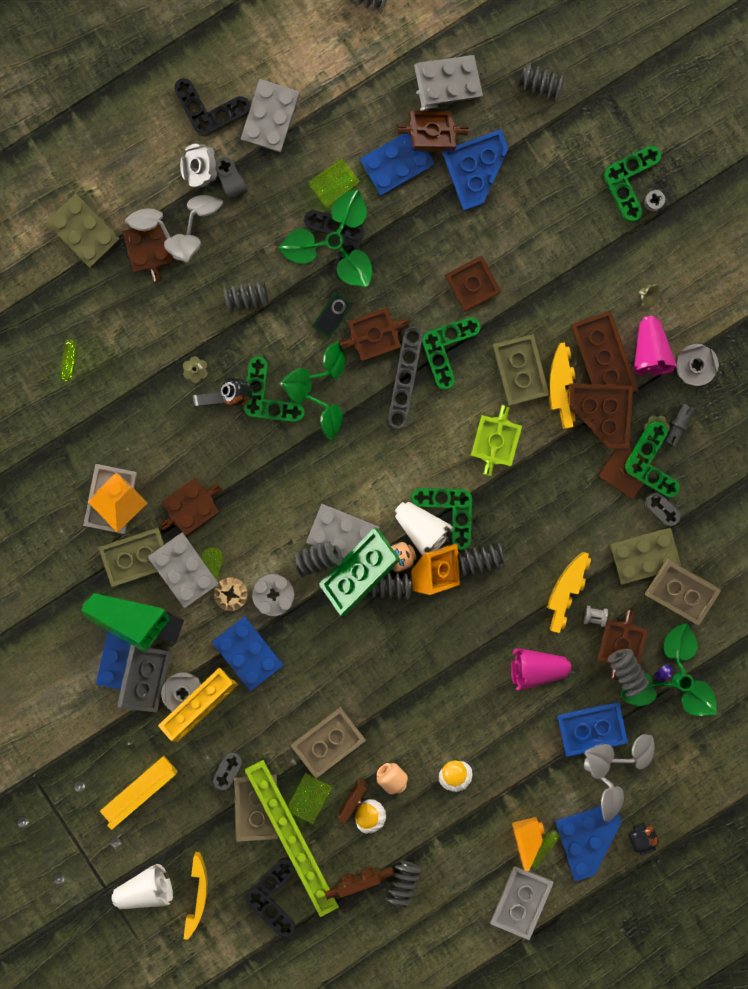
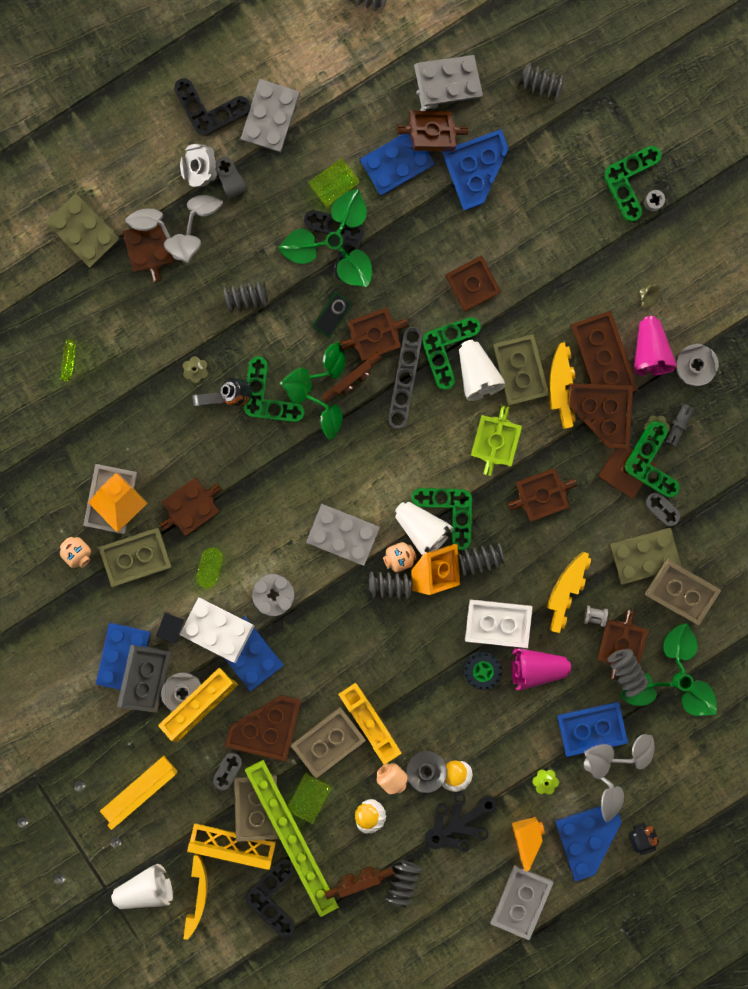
green slope [81,593,170,652] -> none
light grey plate [148,532,219,608] -> none
tan gear [214,577,247,611] -> none
dark grey piece [295,541,342,577] -> none
plate [319,528,401,616] -> none
reddish brown plate [338,778,367,825] -> none
clear neon green tile [532,830,560,868] -> none
dark purple plate [654,664,674,682] -> none
none -> light nougat head [60,537,91,568]
none -> white plate [180,598,254,663]
none -> yellow fence [187,823,276,870]
none -> reddish brown plate [225,695,301,762]
none -> reddish brown plate [321,352,383,403]
none -> yellow slope [338,683,402,765]
none -> dark grey dish [406,751,447,793]
none -> black plant [425,792,497,852]
none -> white cone [459,340,505,401]
none -> black wheel [464,652,502,690]
none -> white plate [465,599,532,648]
none -> reddish brown plate [507,468,577,522]
none -> lime plant [532,769,559,795]

